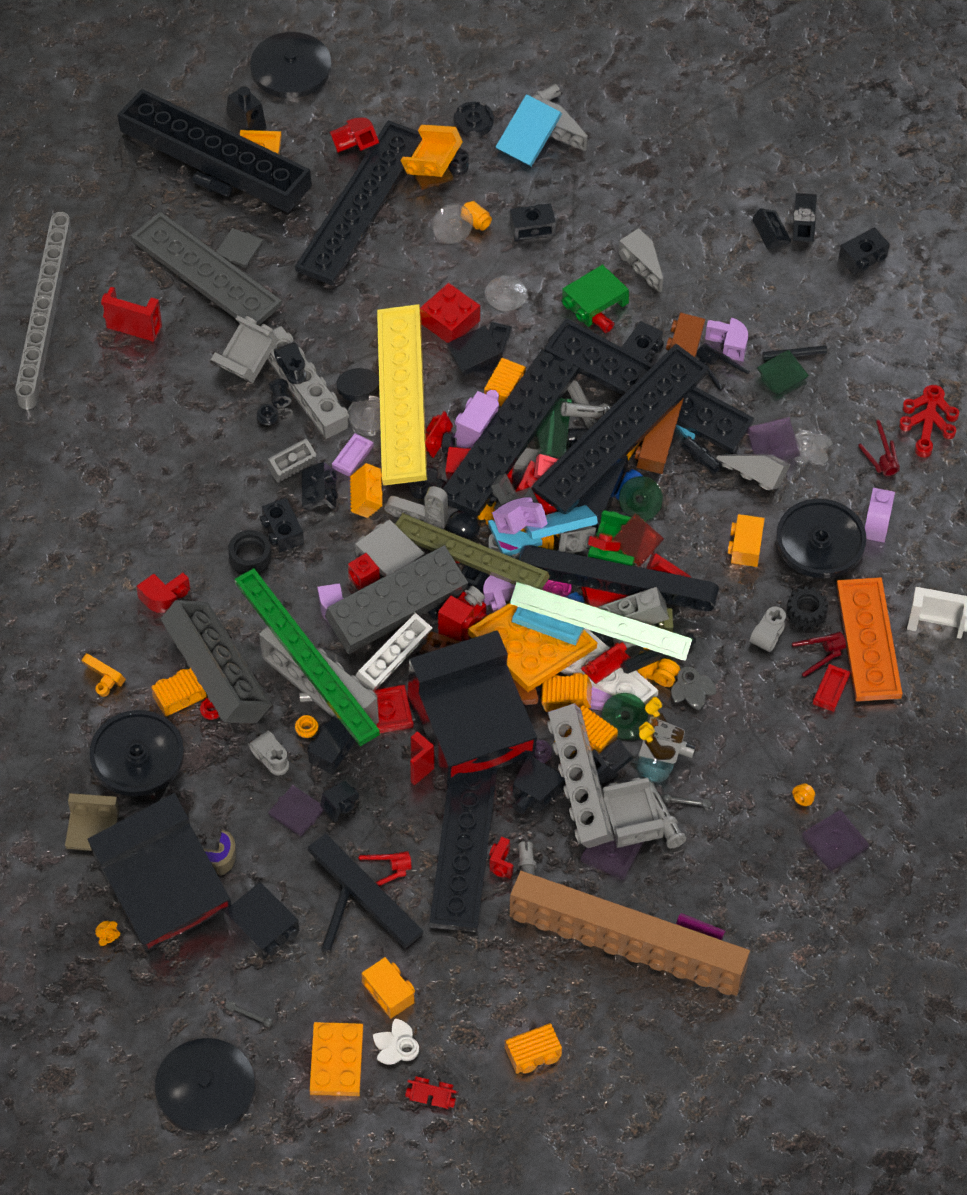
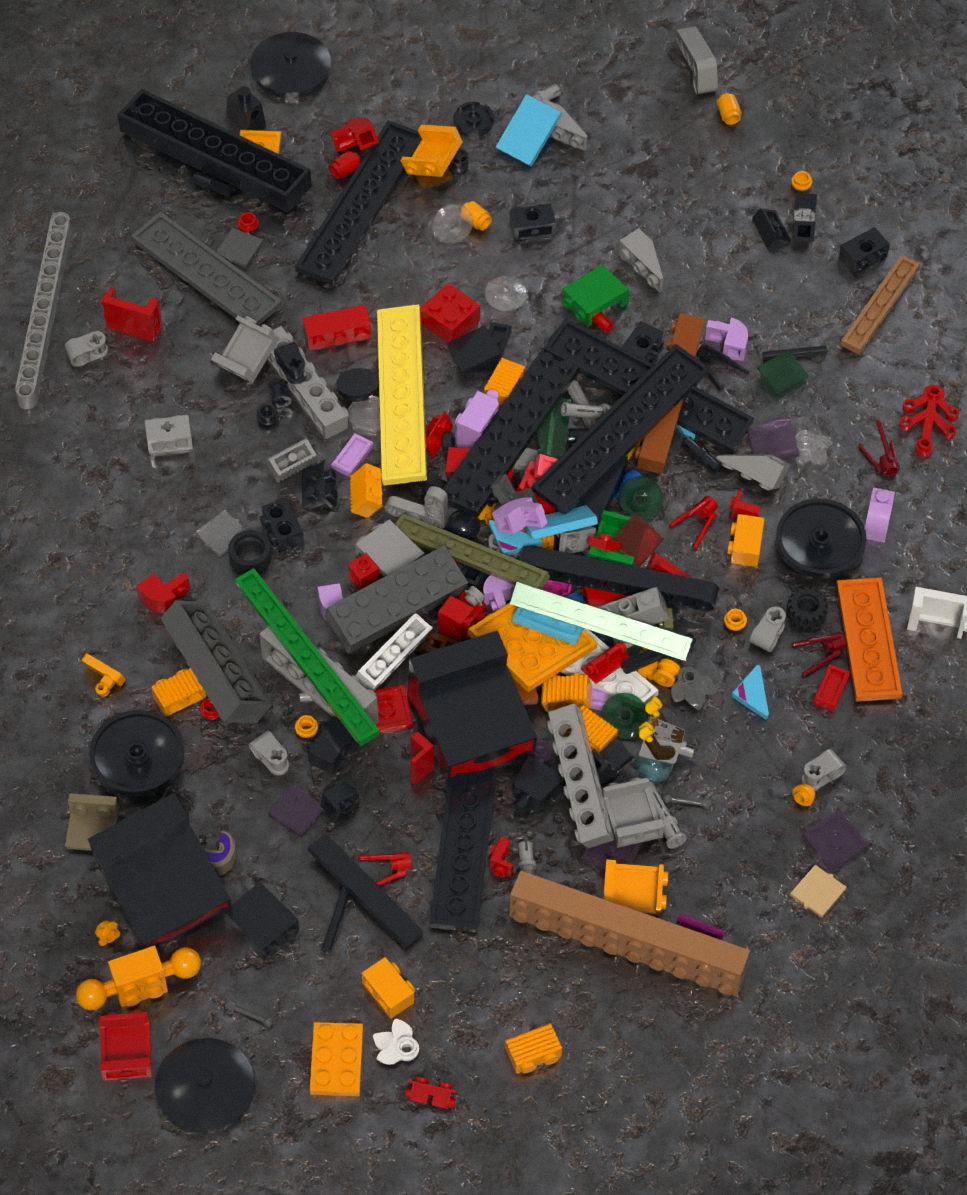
none -> light grey piece [64,331,108,367]
none -> light orange brick [76,946,201,1011]
none -> red panel [99,1011,152,1081]
none -> light grey brick [145,415,193,454]
none -> clear piece [195,510,246,557]
none -> red plate [238,212,259,232]
none -> red brick [302,305,371,350]
none -> red brick [329,151,361,179]
none -> light orange panel [603,860,668,916]
none -> red plant [669,496,718,549]
none -> light grey beam [675,26,718,94]
none -> light orange brick [716,93,741,125]
none -> light orange plate [724,609,747,631]
none -> red bracket [729,490,761,521]
none -> medium azure tile [732,664,769,720]
none -> tan piece [790,865,847,918]
none -> light orange plate [791,171,812,191]
none -> light grey piece [802,749,847,791]
none -> medium nougat plate [840,255,920,355]

